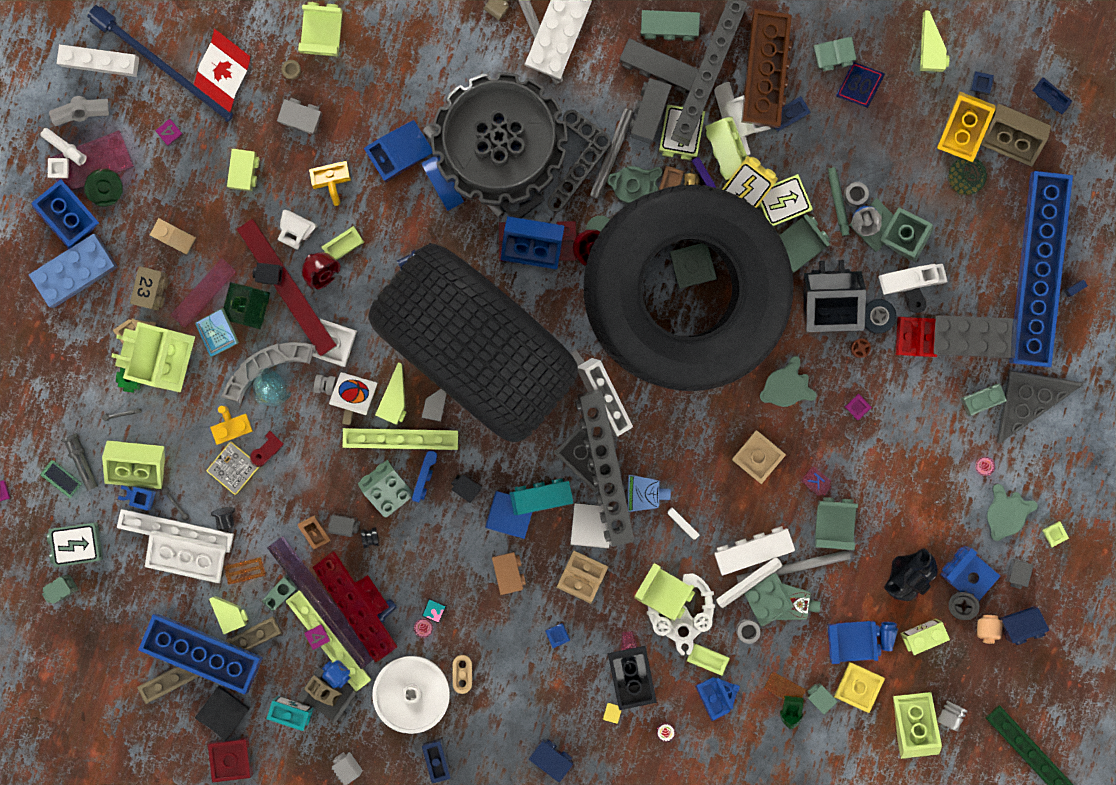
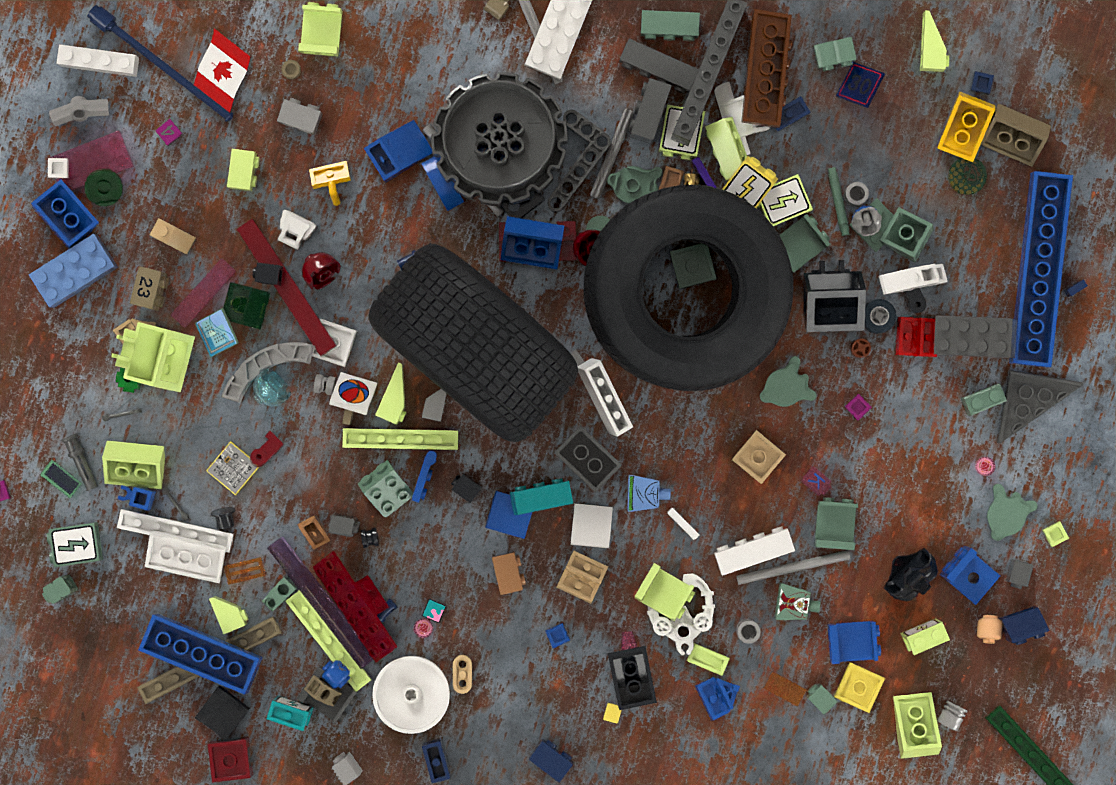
white axle [40,128,87,166] -> none
yellow plate [210,406,253,445] -> none
magenta tile [304,624,331,650] -> none
yellowish green tile [322,226,364,260] -> none
dark grey brick [575,389,635,547] -> none
tile [656,722,676,742] -> none
white axle [717,557,782,608] -> none
sand green plate [744,573,794,626] -> none
dark green tile [780,696,804,729] -> none
blue cone [879,622,898,651] -> none
dark grey gear [949,591,980,620] -> none
dark blue plate [1032,77,1072,114] -> none

